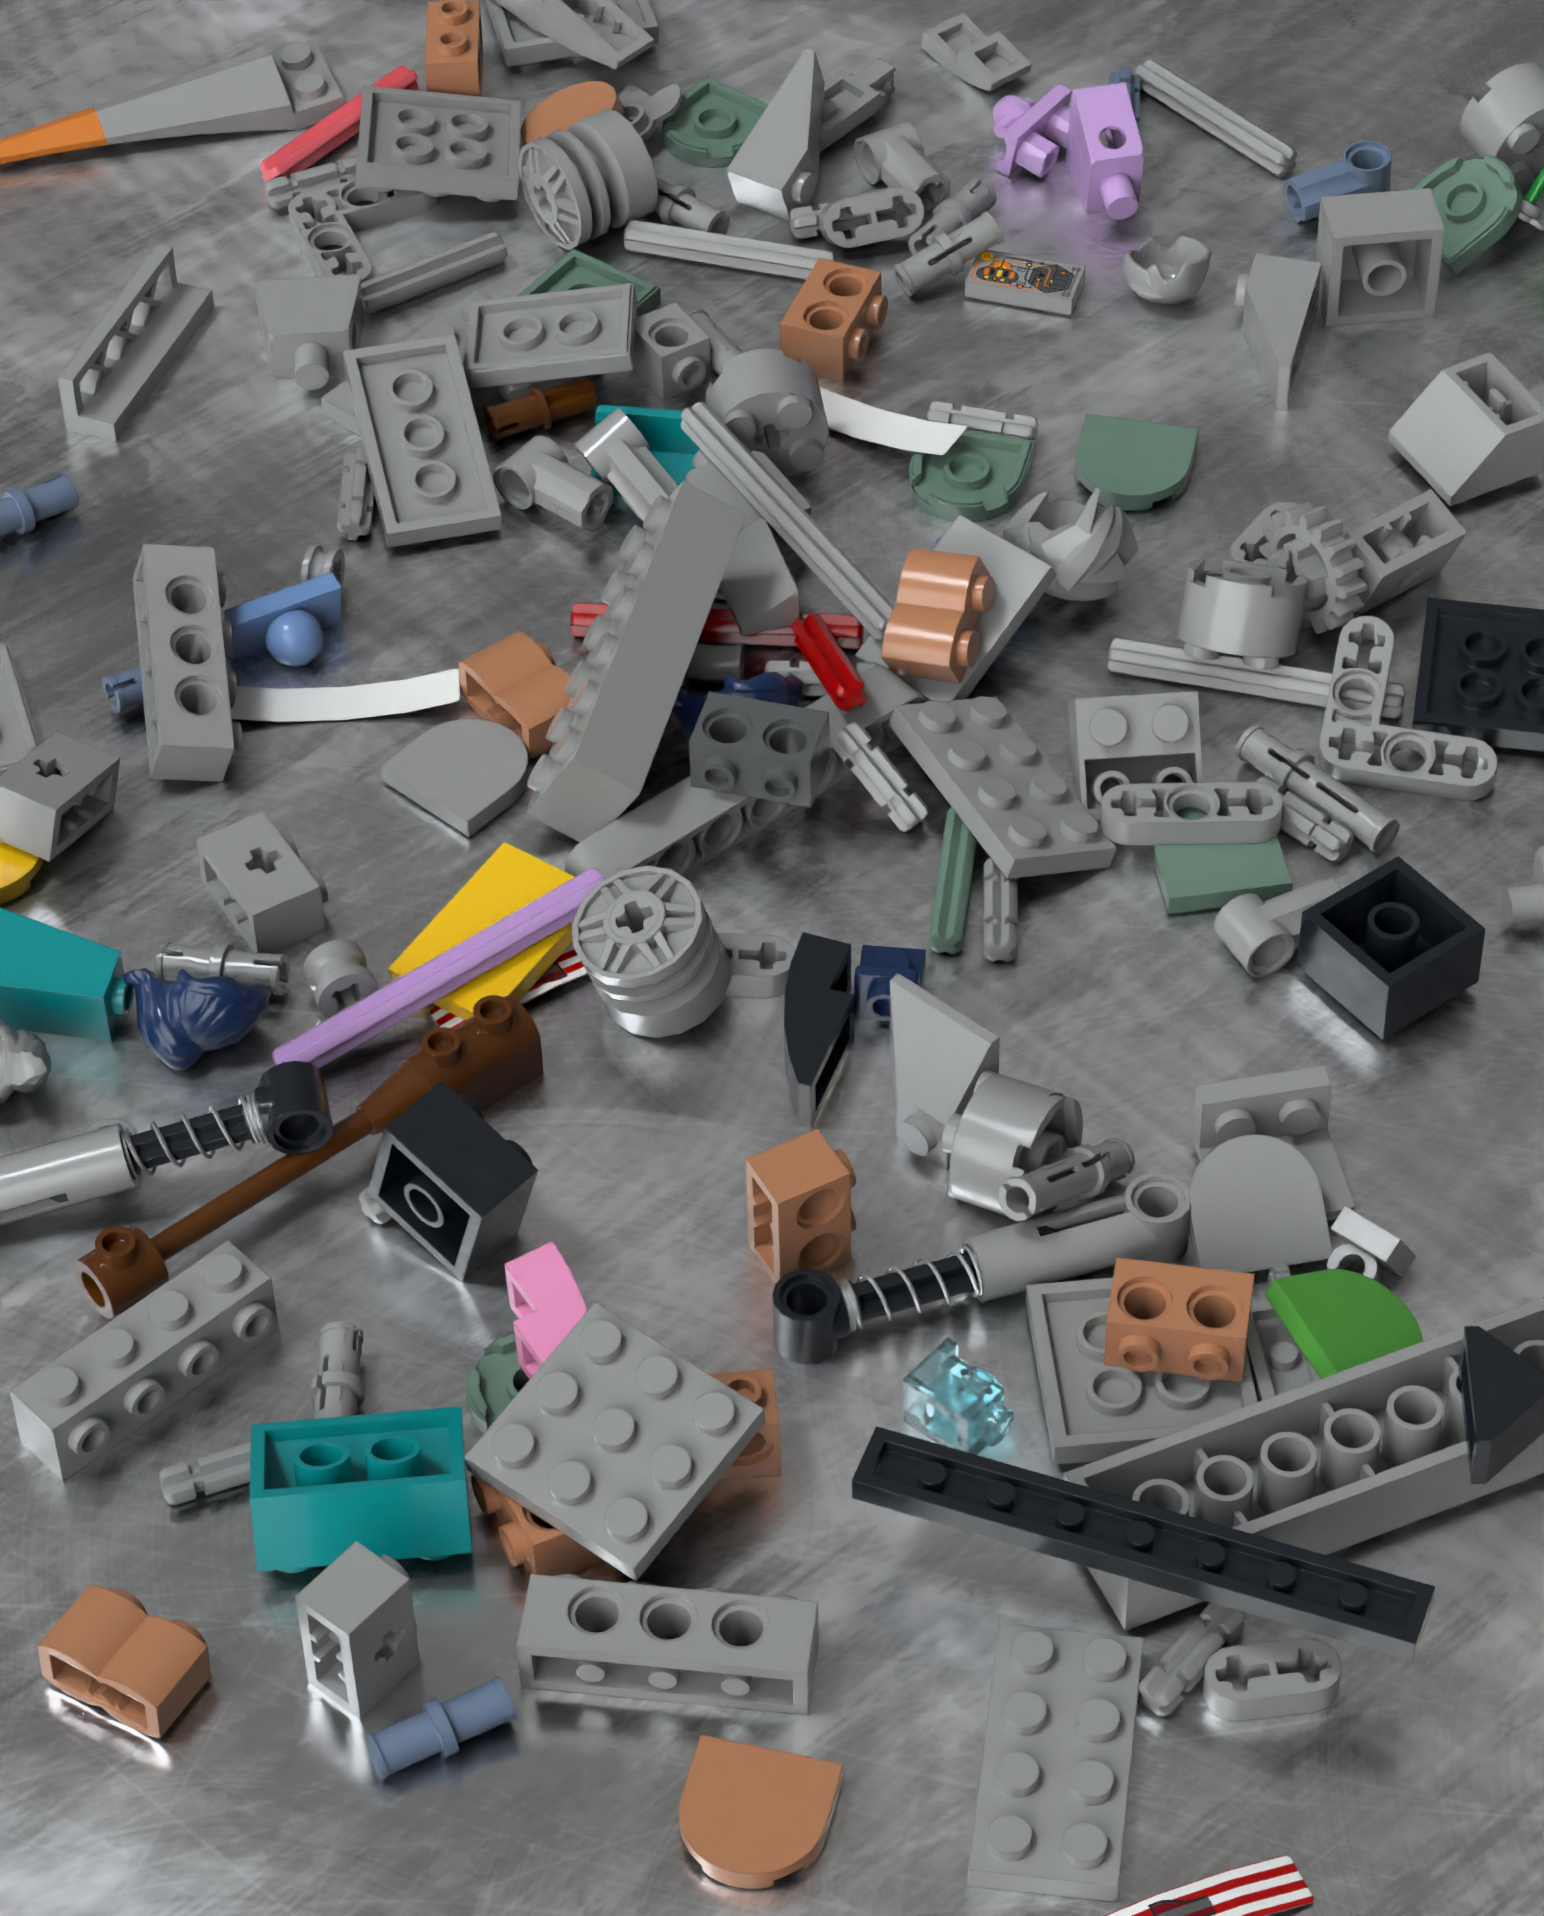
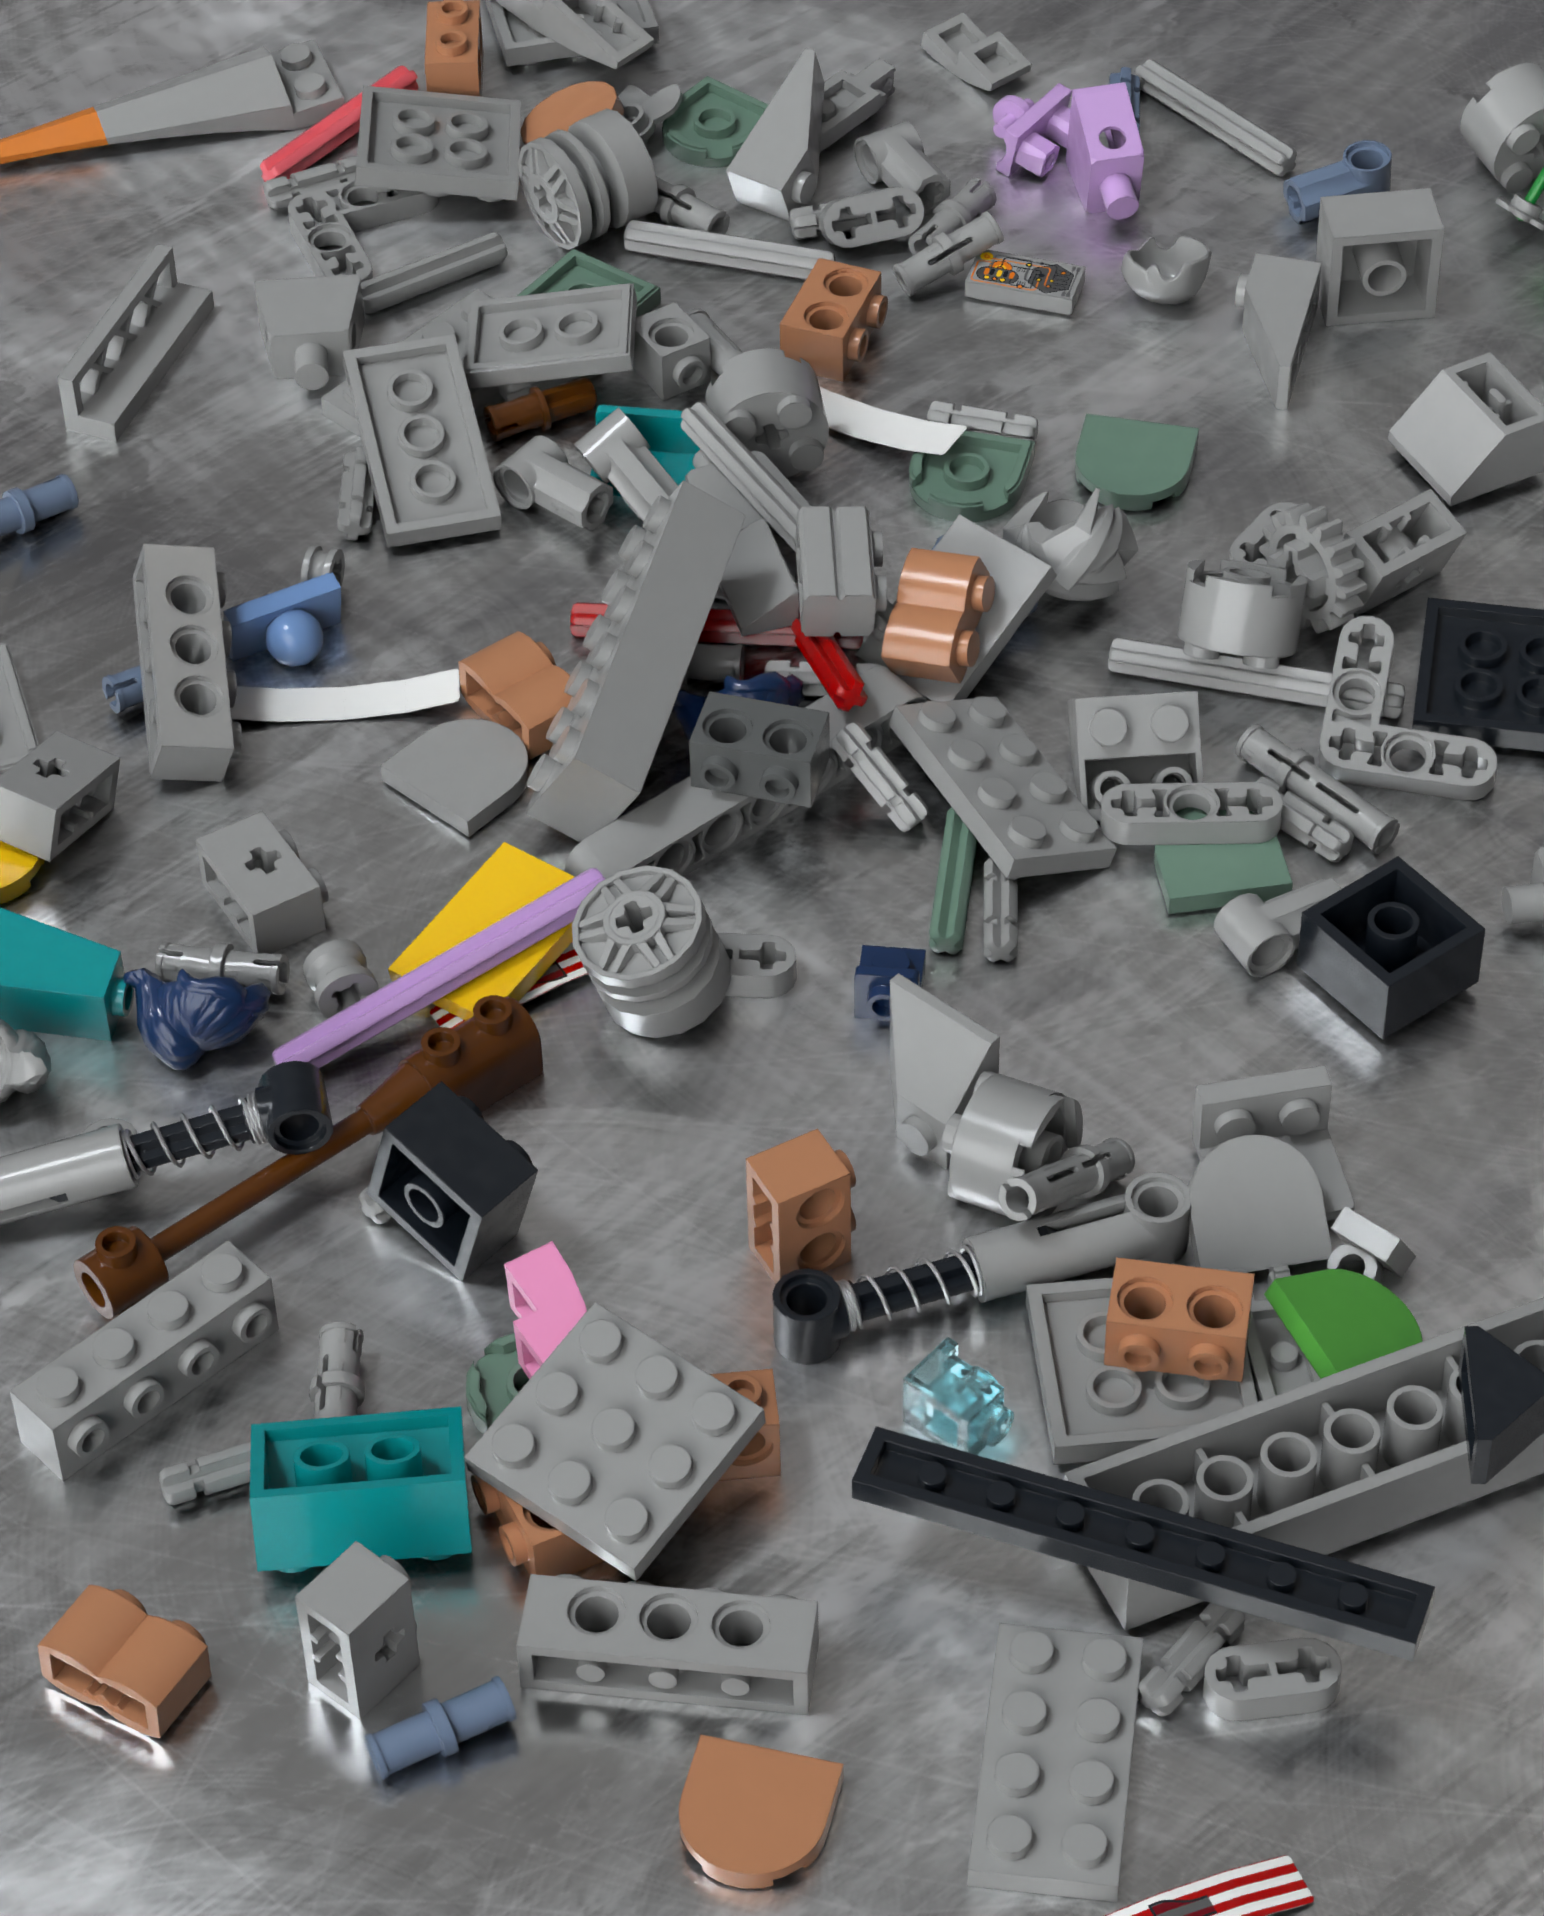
black slope [784,932,855,1130] -> none
sand green tile [1410,155,1522,275] -> none
none -> light grey brick [795,506,887,636]

